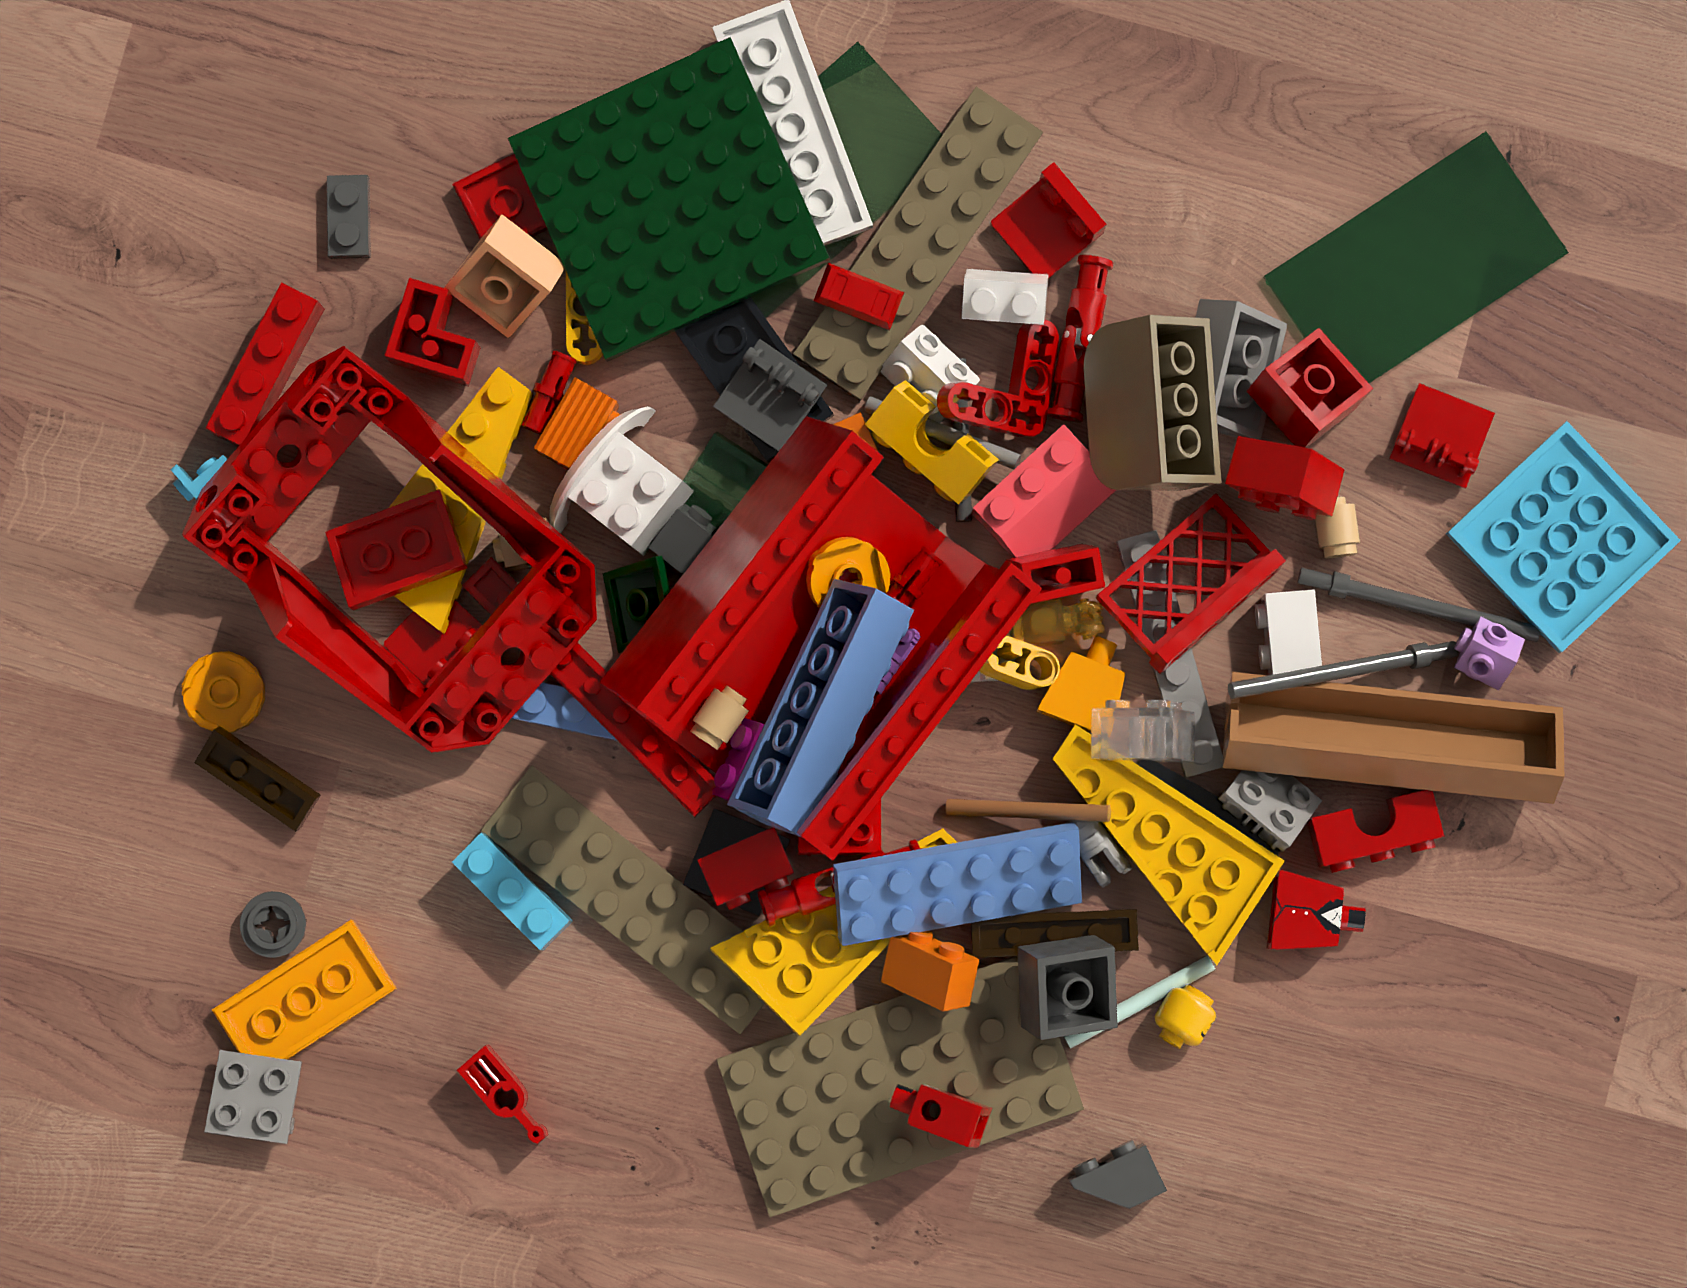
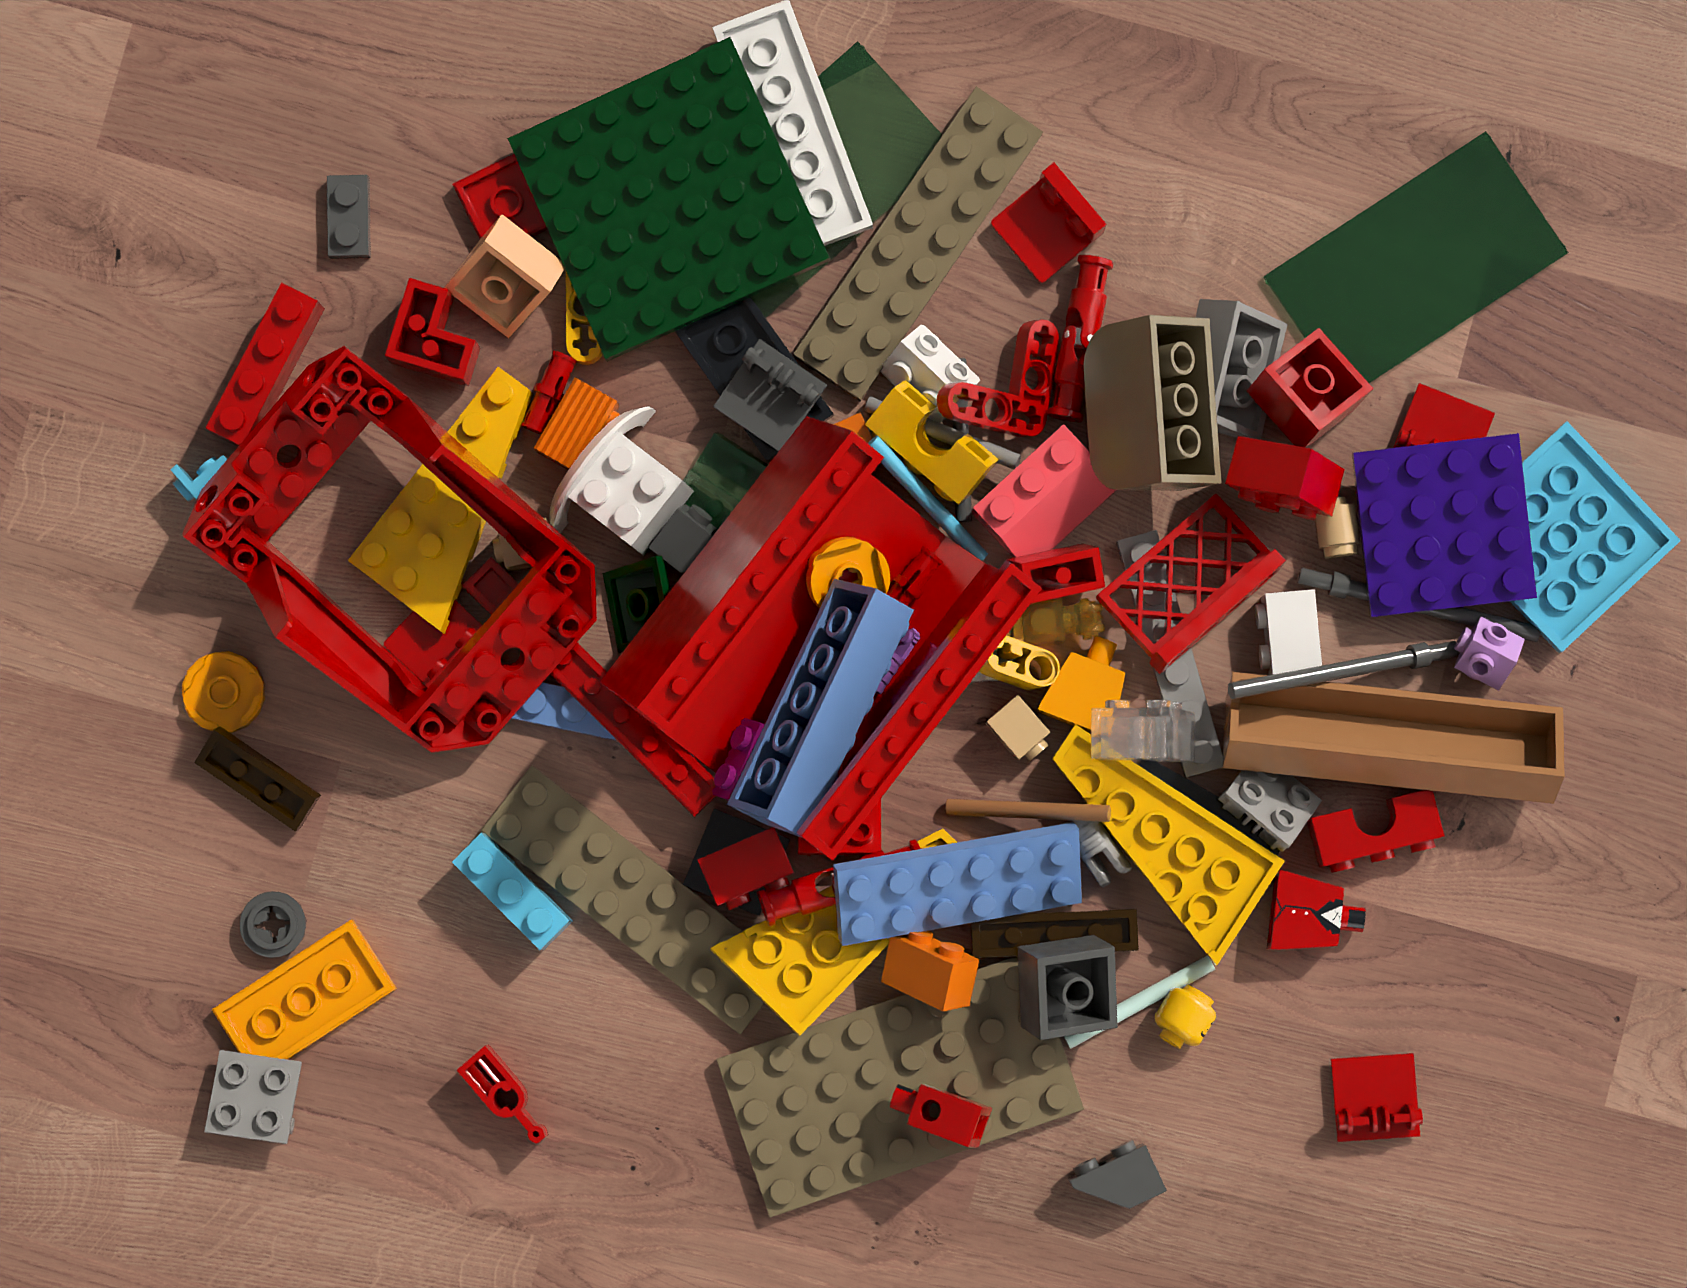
red plate [325,489,468,611] -> none
tan brick [690,685,749,750] -> none
red tile [813,263,904,331] -> none
white brick [962,269,1048,325] -> none
none -> medium azure bar [868,435,988,561]
none -> tan brick [986,695,1051,761]
none -> red hinge [1331,1053,1423,1142]
none -> dark purple plate [1352,433,1537,617]

